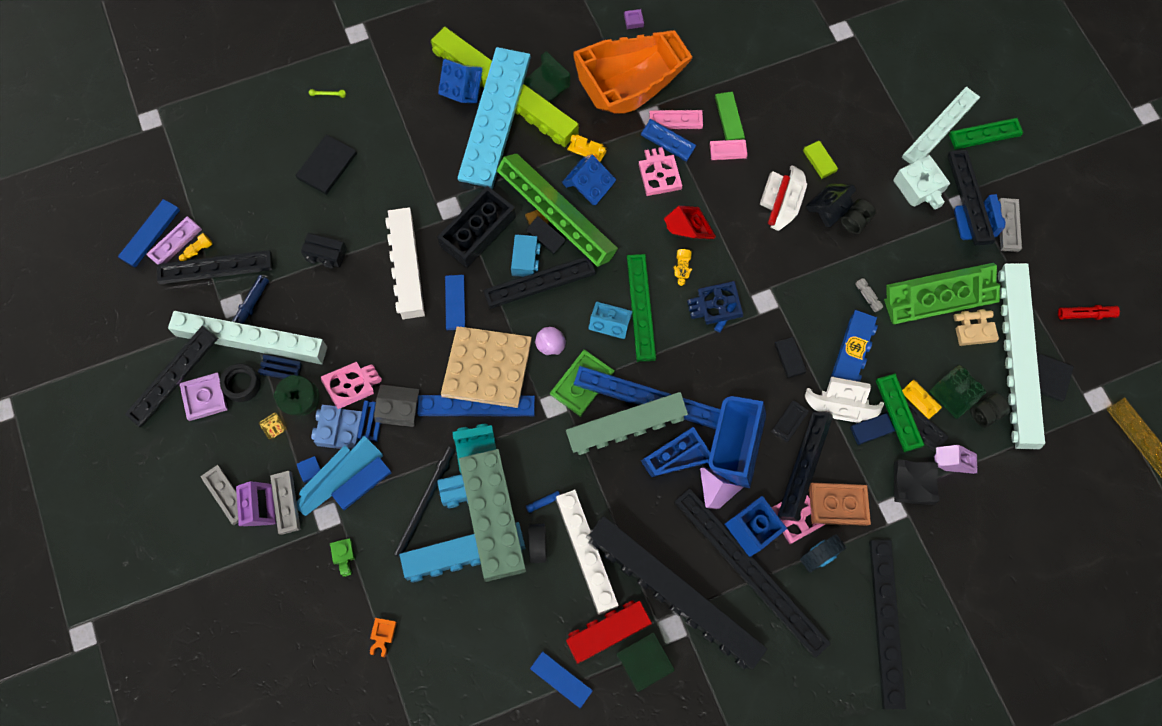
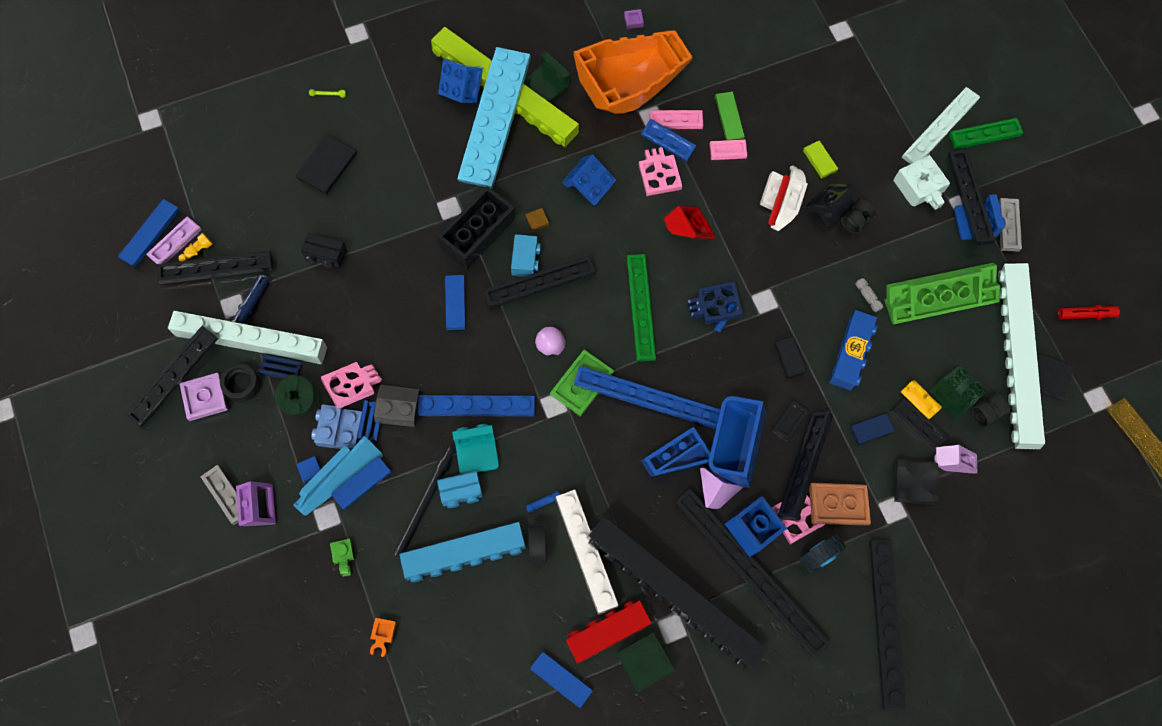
clear yellow tile [259,412,287,440] -> none
light grey plate [270,471,301,535] -> none
white brick [385,208,425,319] -> none
tan plate [441,327,532,408] -> none
sand green brick [459,449,526,582] -> none
bright green brick [496,154,618,267] -> none
black tile [526,216,566,254] -> none
sand green brick [566,392,688,455] -> none
yellow hinge [567,134,607,162] -> none
dark azure bracket [589,302,632,339] -> none
yellow piece [674,249,692,286] -> none
white plate [805,377,884,423] -> none
green tile [876,374,924,452] -> none
tan plate [954,309,999,346] -> none

